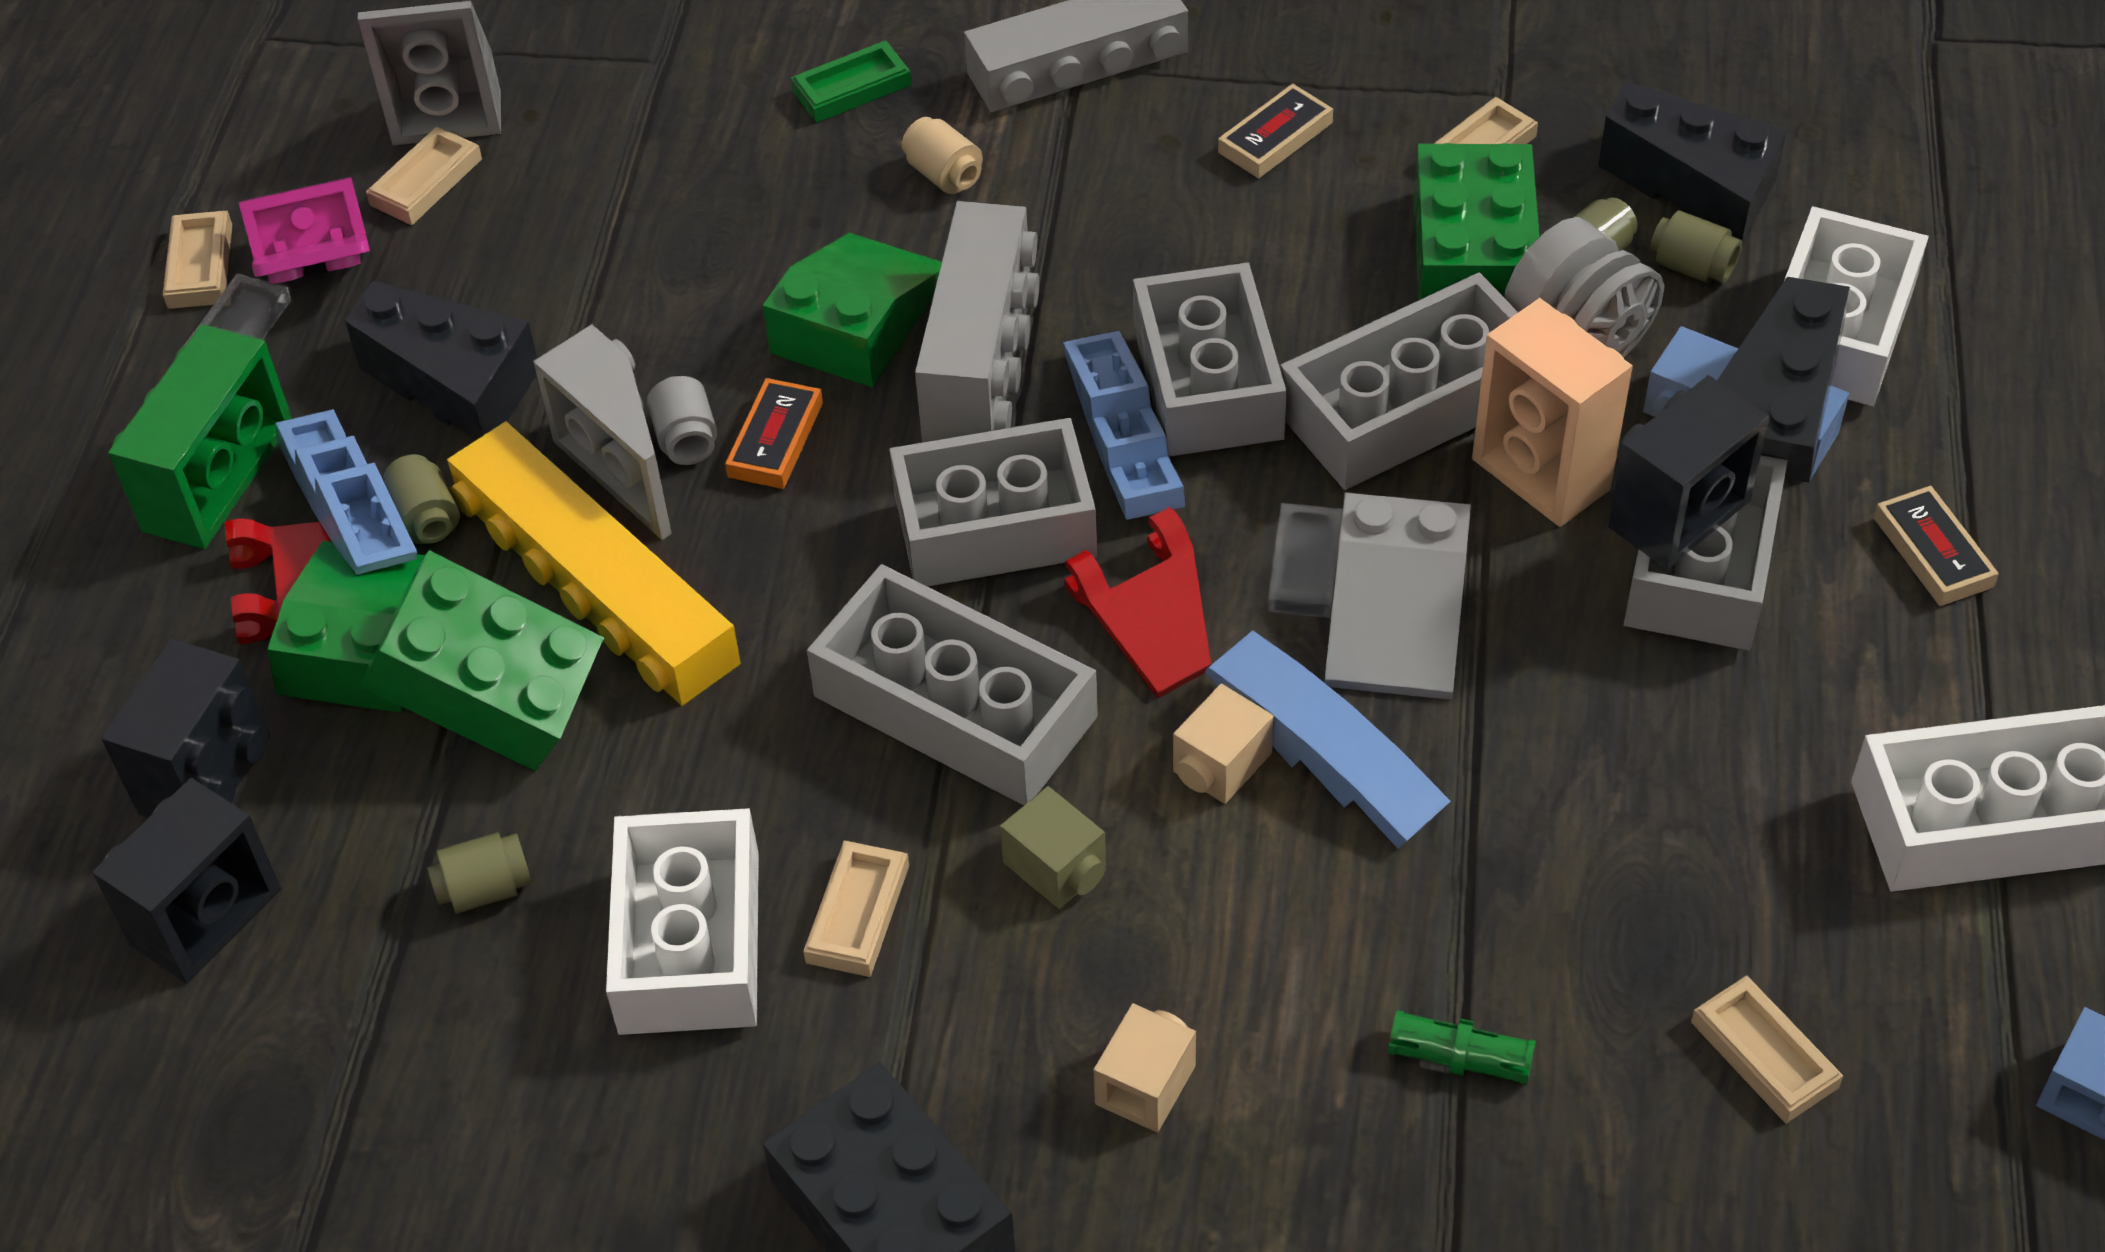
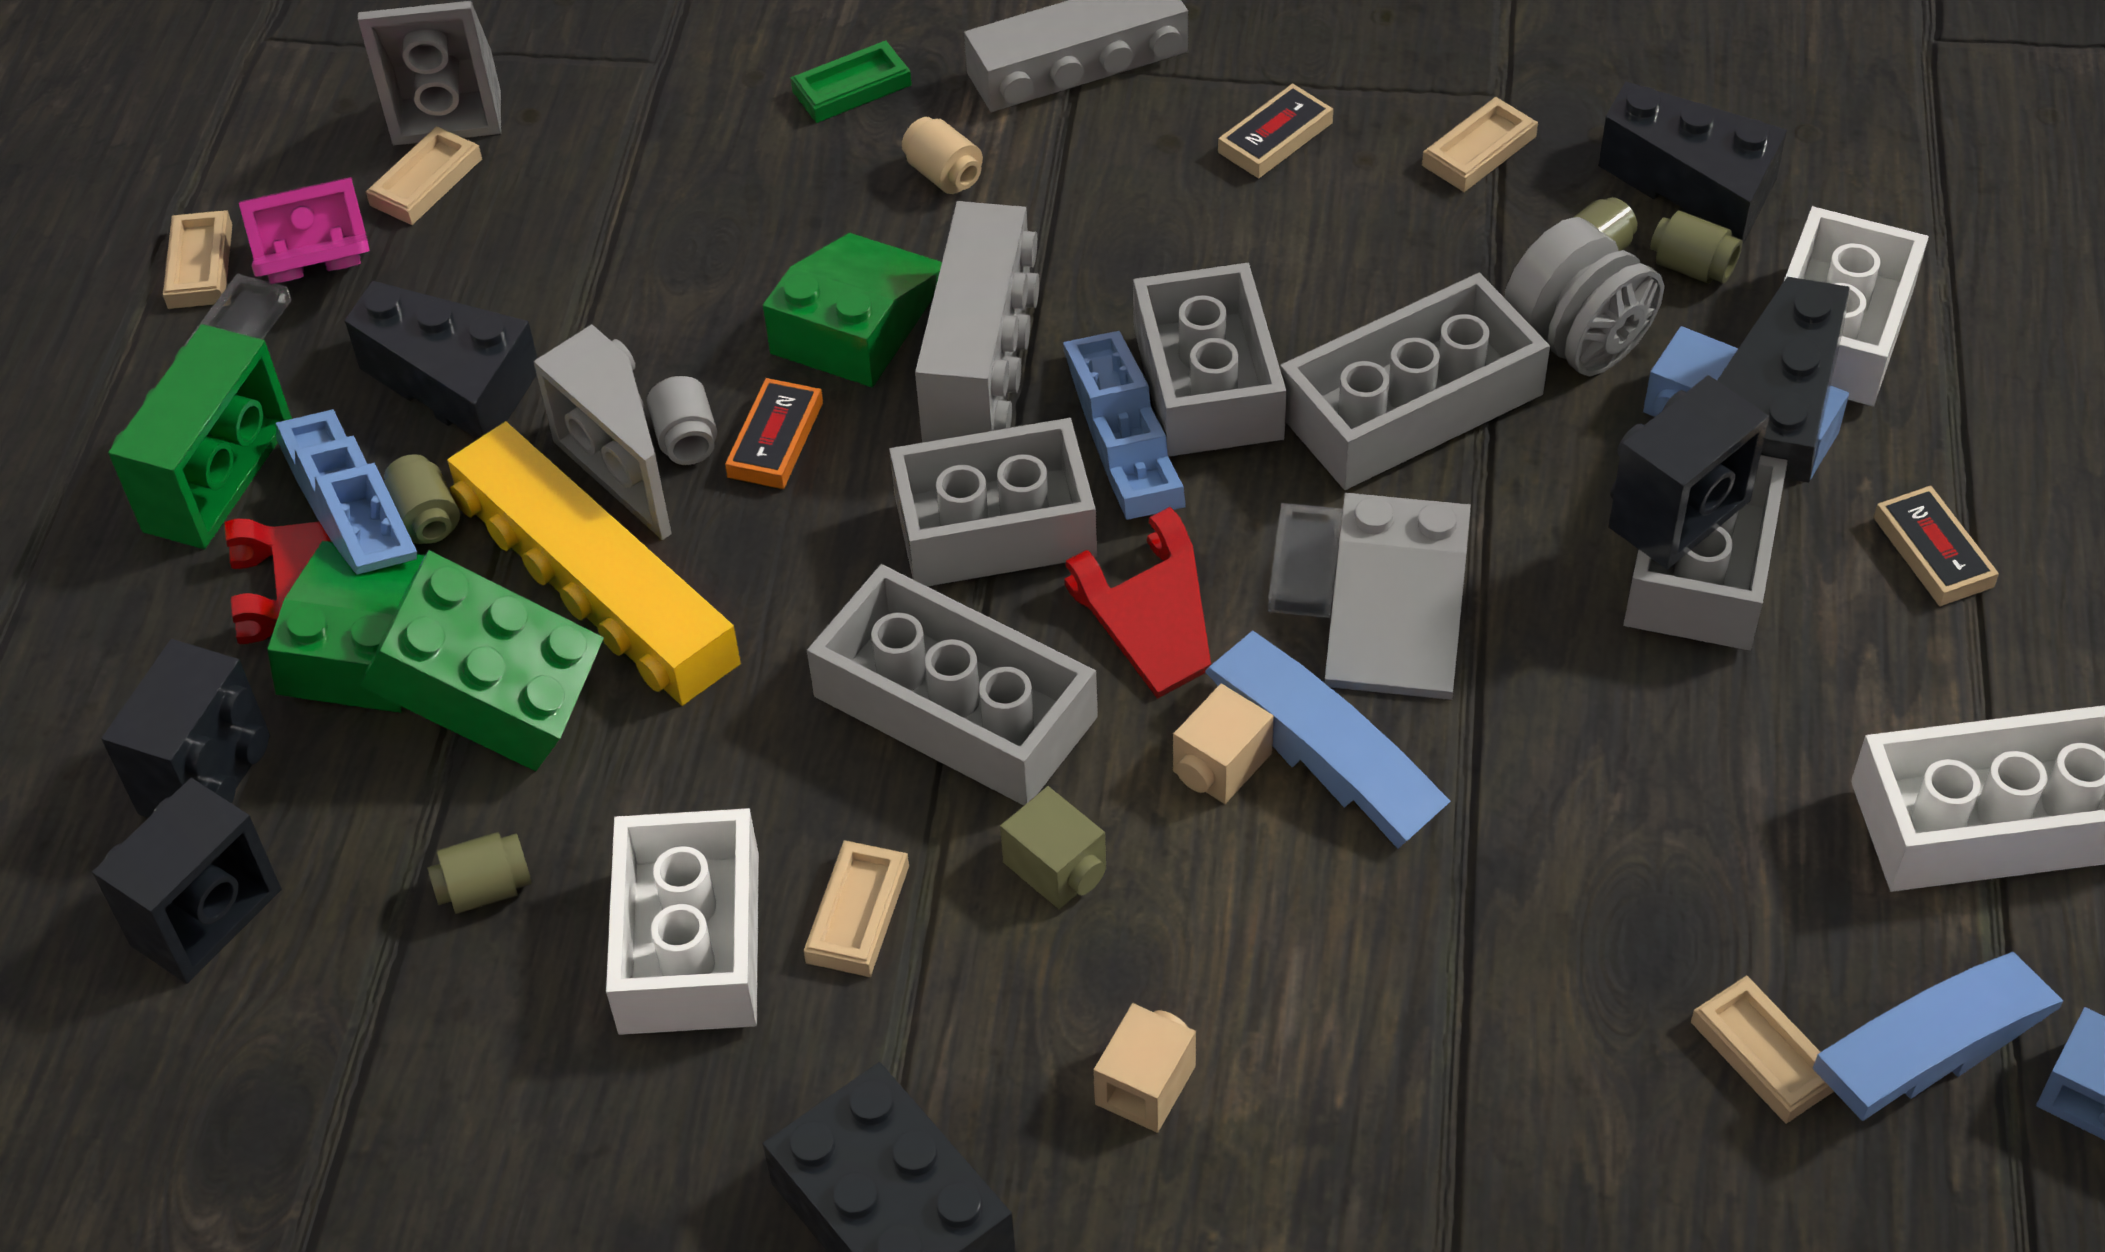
green pin [1388,1010,1536,1085] -> none
green brick [1413,143,1540,301] -> none
light nougat brick [1472,298,1633,527] -> none
none -> medium blue slope [1813,952,2063,1121]

